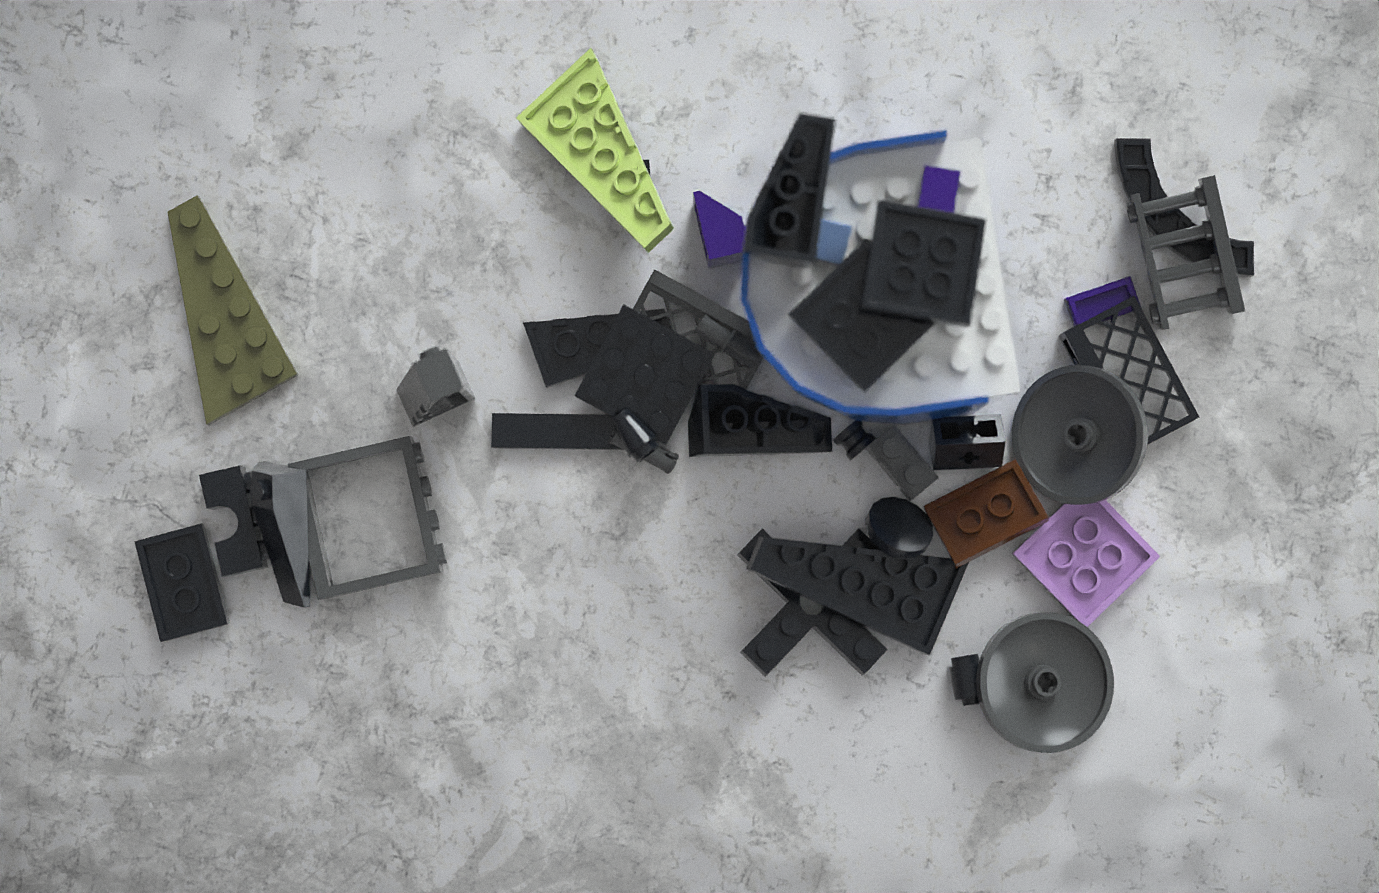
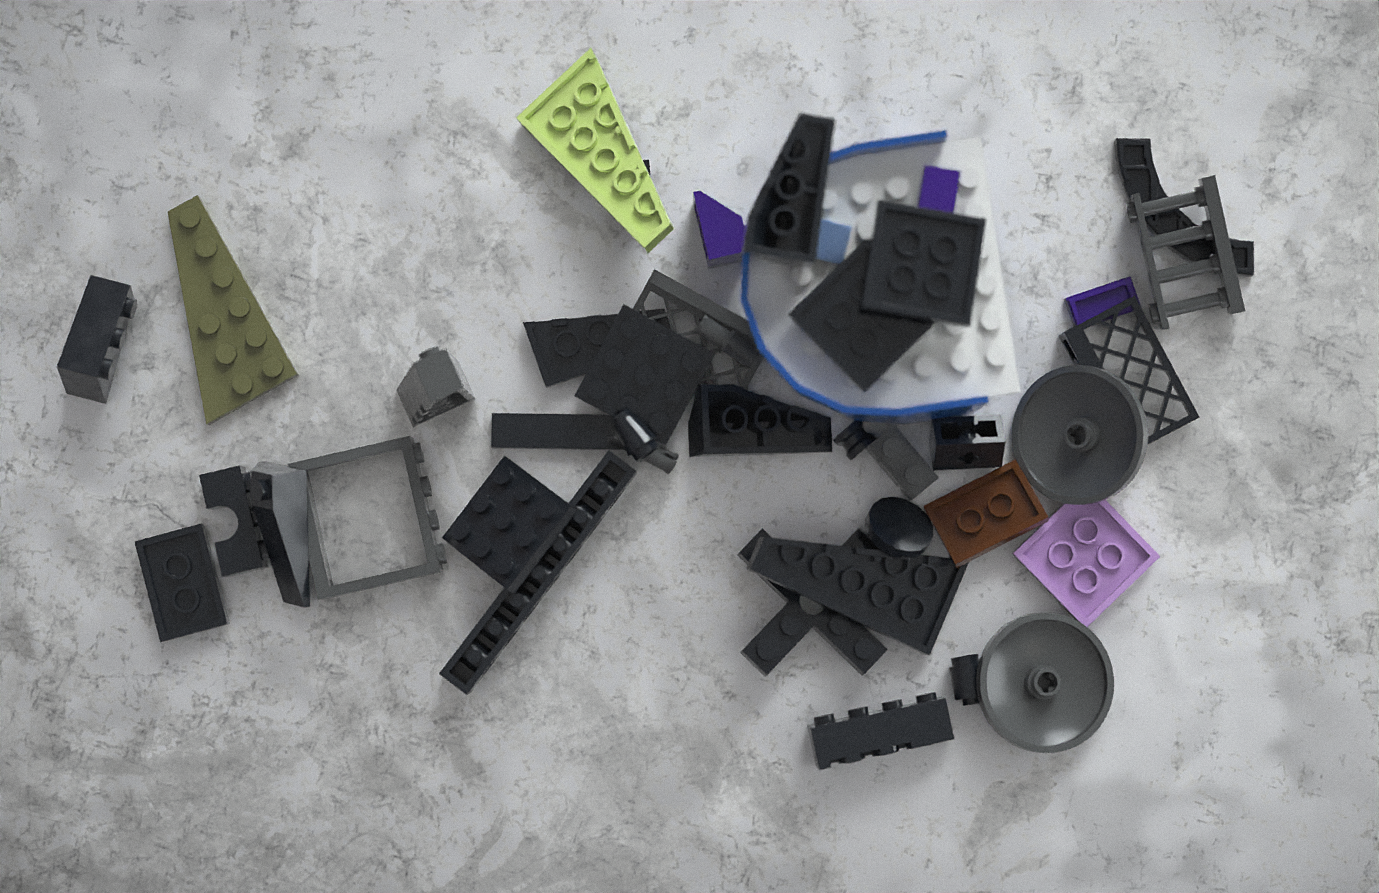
none -> black wedge [57,275,137,404]
none -> black brick [439,450,637,695]
none -> black plate [442,455,578,594]
none -> black wedge [807,692,954,770]

